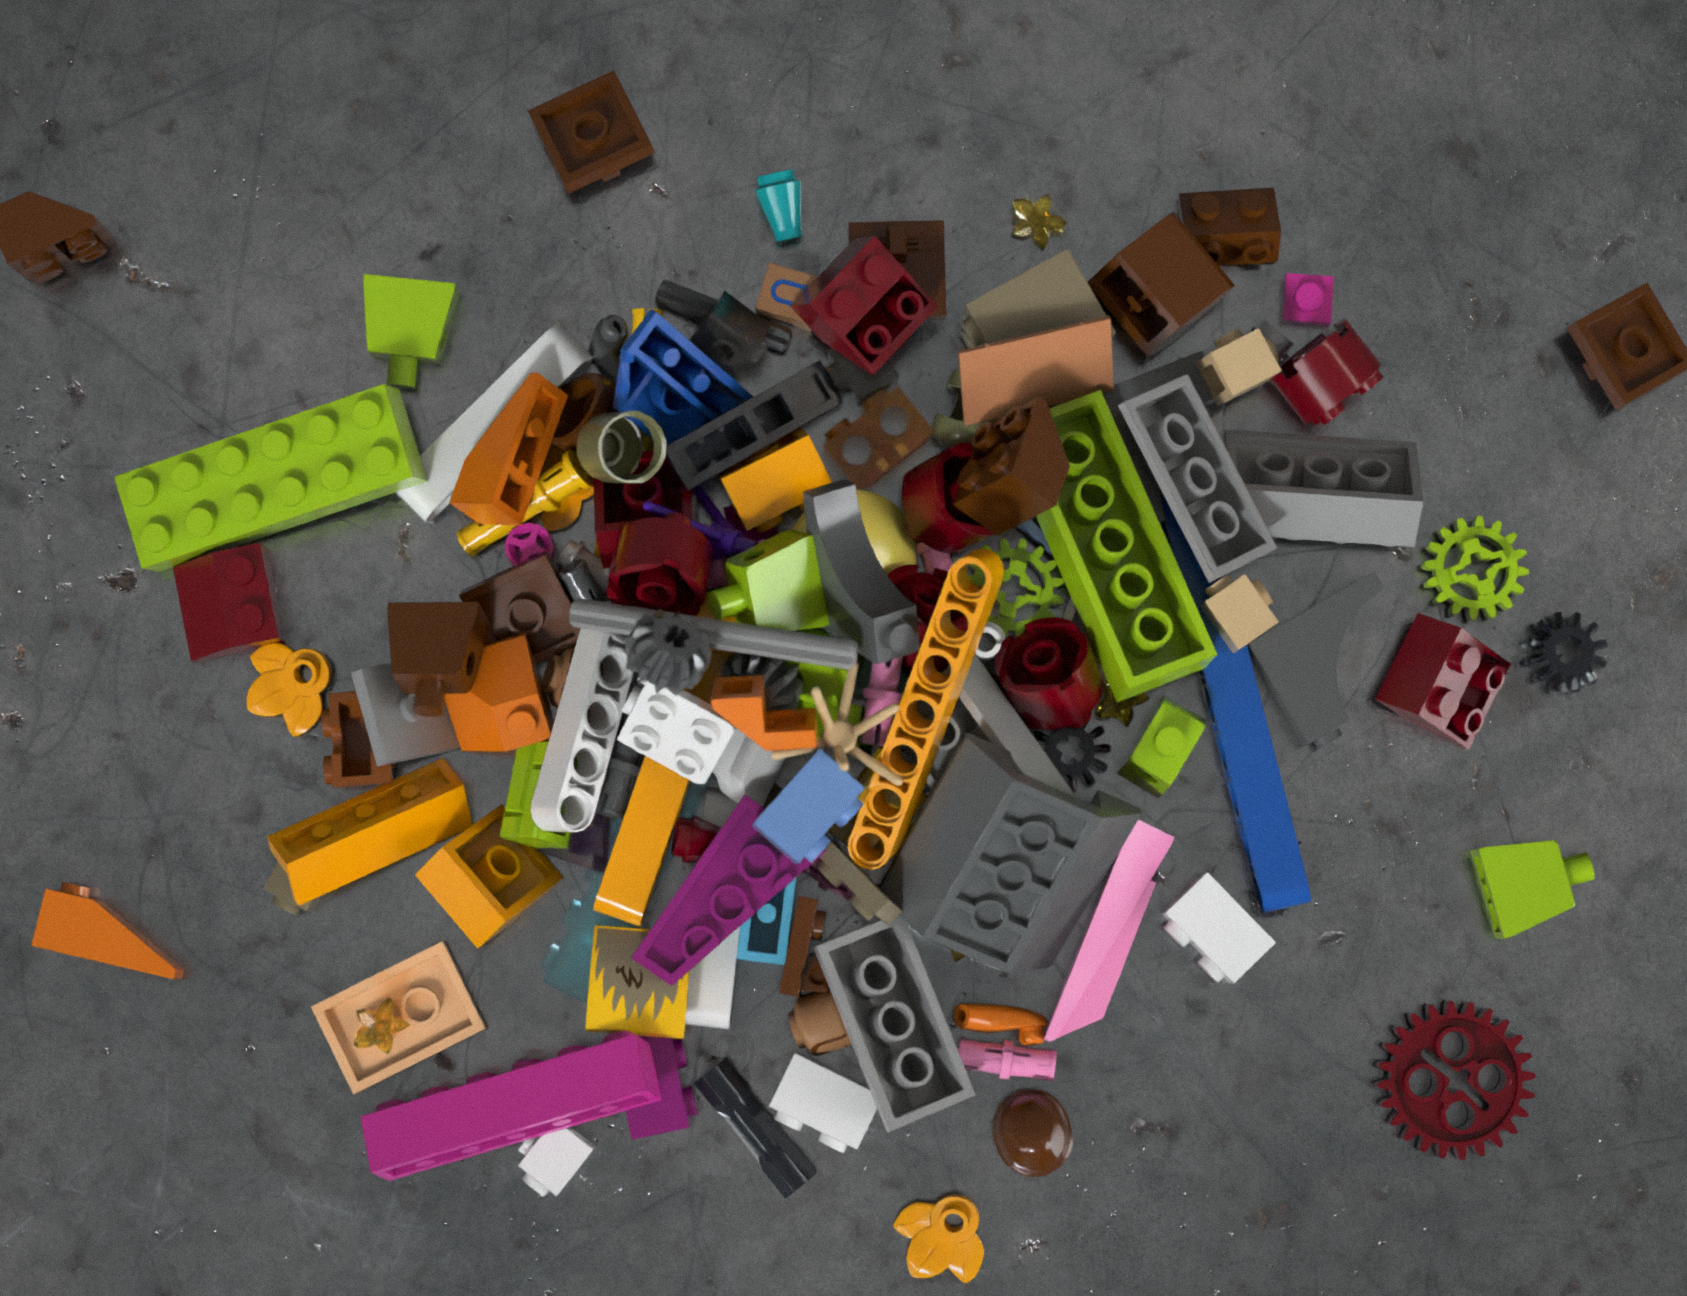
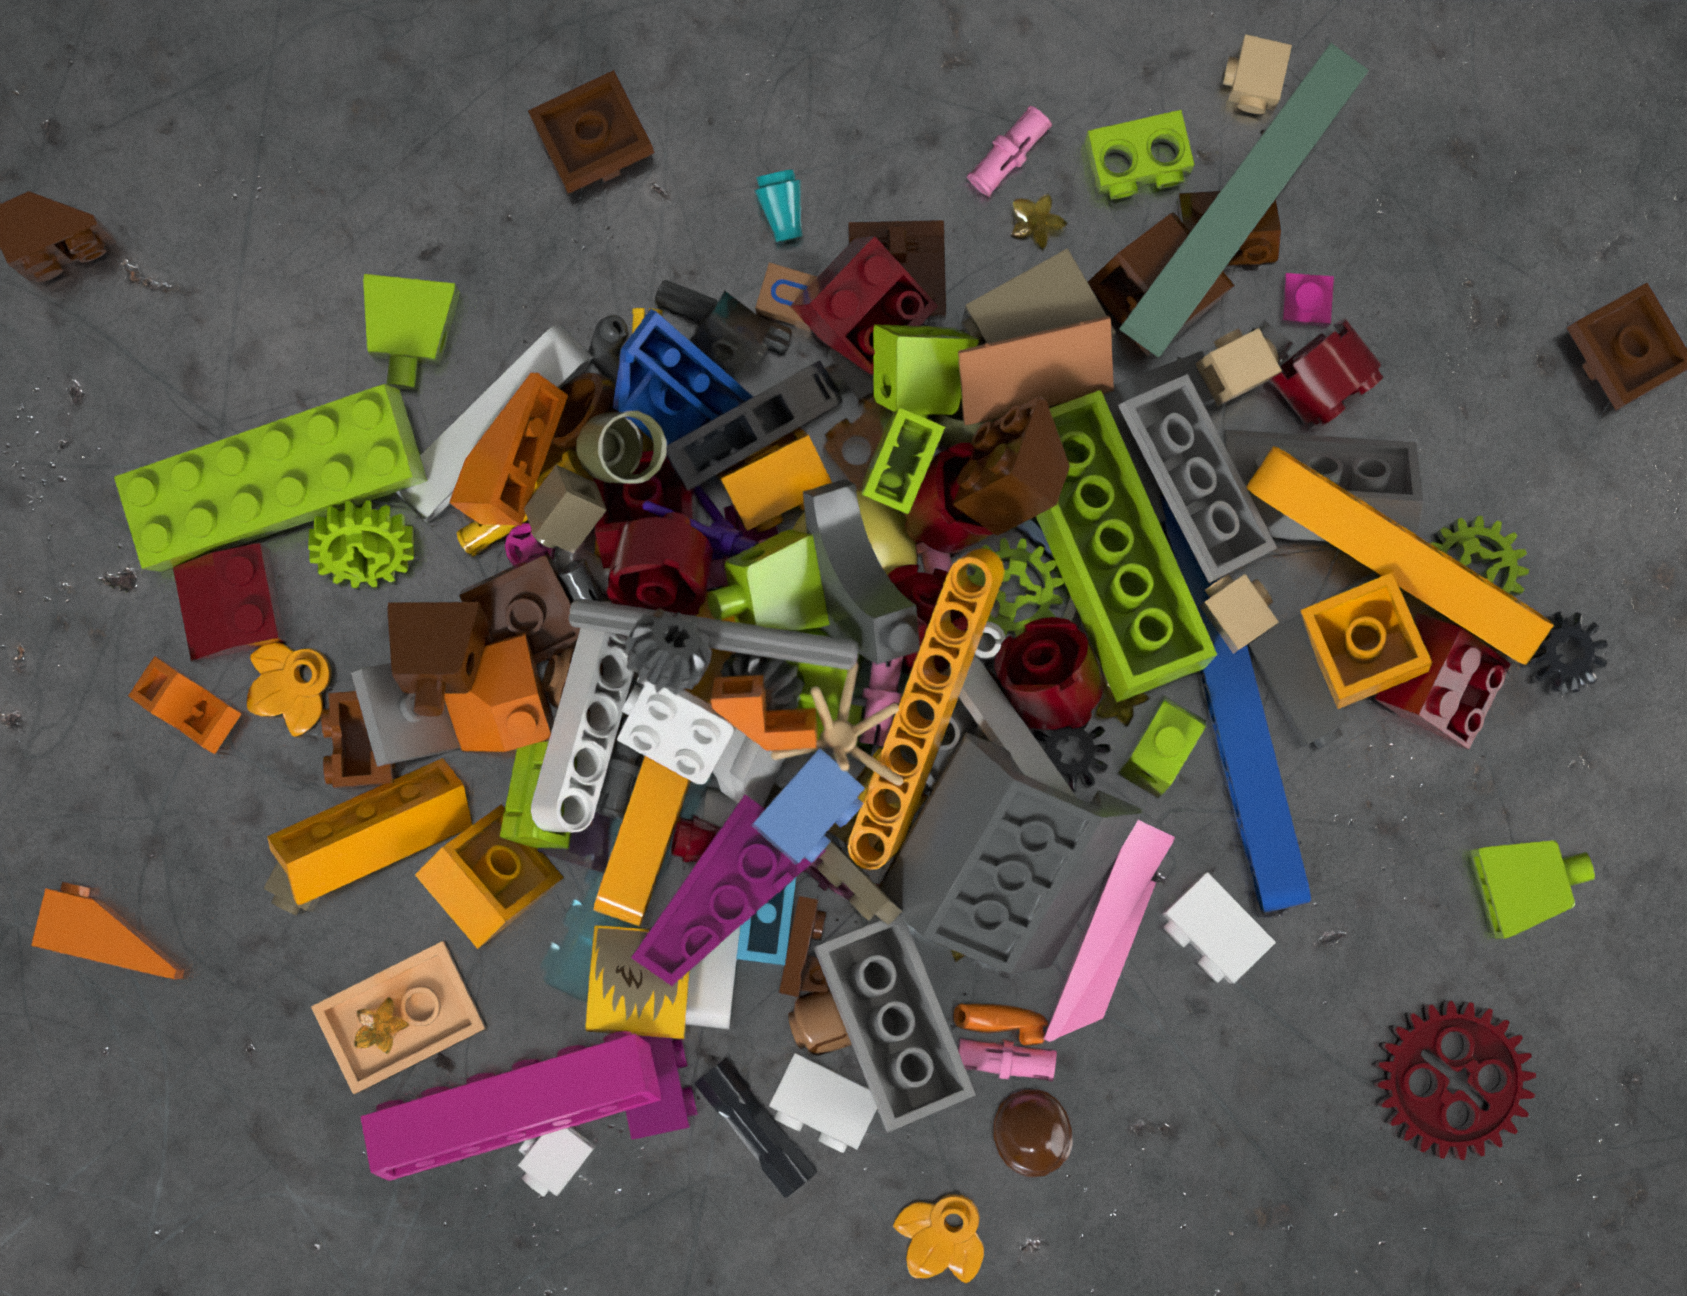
none -> orange slope [128,656,241,754]
none -> lime gear [308,500,414,588]
none -> dark tan brick [524,464,607,554]
none -> lime torso [862,407,945,514]
none -> lime torso [874,325,979,428]
none -> bright pink pin [966,105,1052,197]
none -> lime brick [1085,110,1195,199]
none -> sand green tile [1120,43,1369,358]
none -> tan brick [1223,34,1292,114]
none -> light orange beam [1246,446,1554,665]
none -> light orange slope [1300,572,1432,709]

